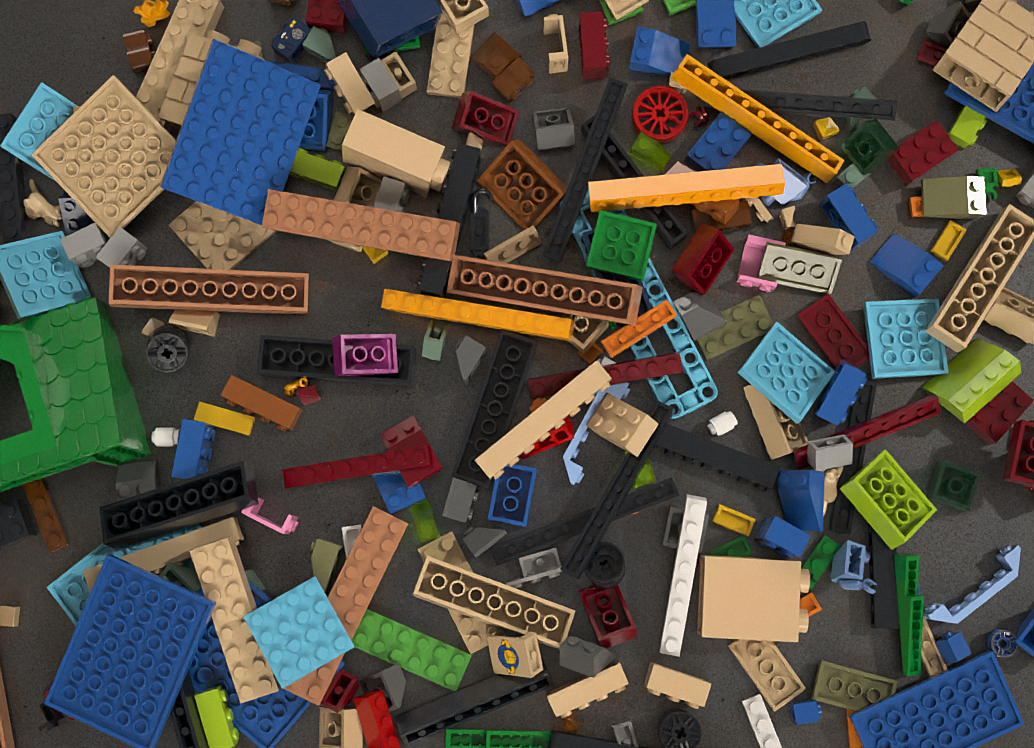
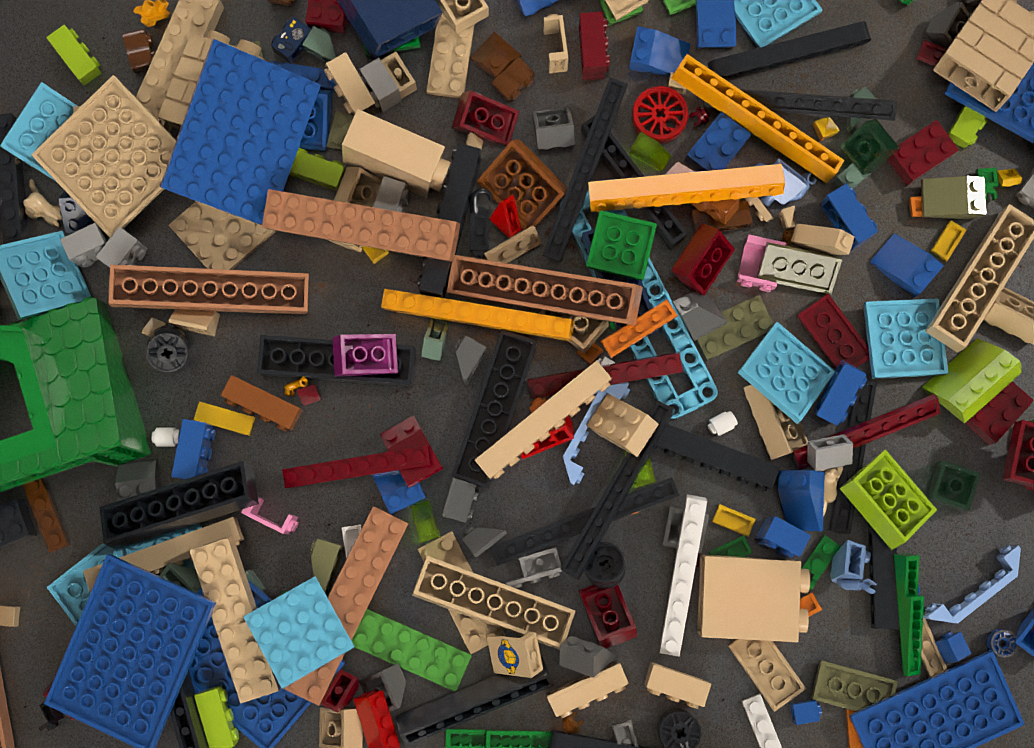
blue brick [488,464,537,527] -> none
none -> lime brick [46,24,102,86]
none -> red slope [489,195,521,238]

